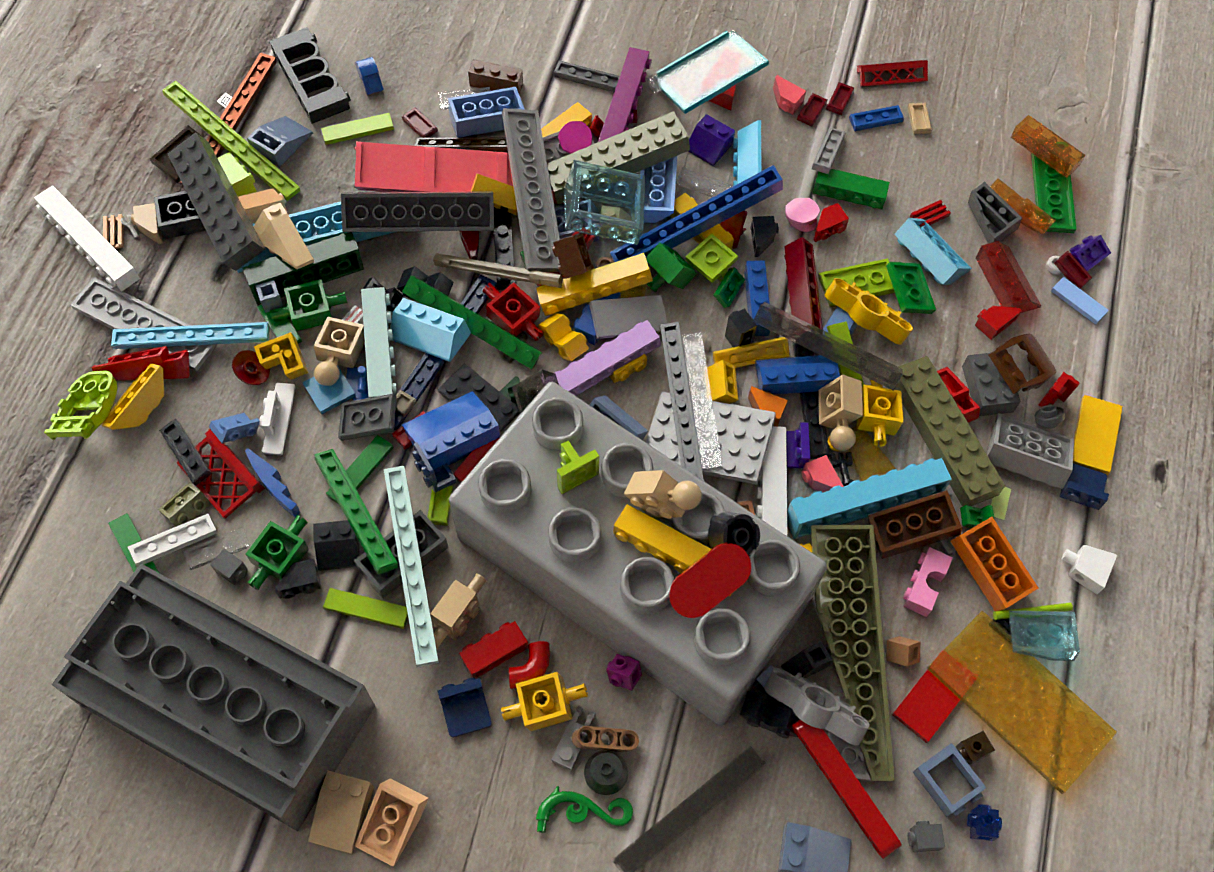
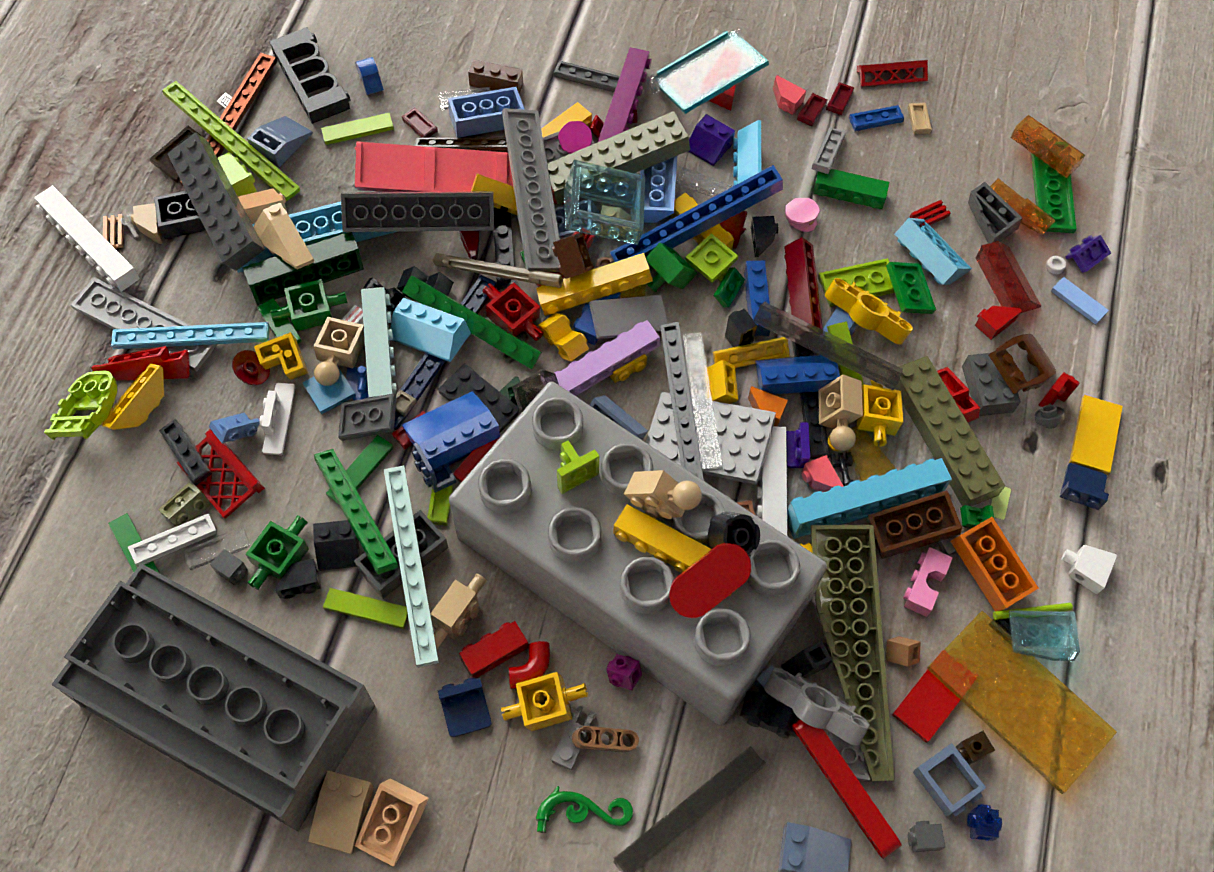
blue slope [245,448,300,518] -> none
sand blue brick [256,280,284,313] -> none
pearl dark grey cone [584,750,628,795] -> none
red slope [813,203,849,242] -> none
light grey slope [986,413,1074,489] -> none
dark red tile [1054,251,1092,289] -> none

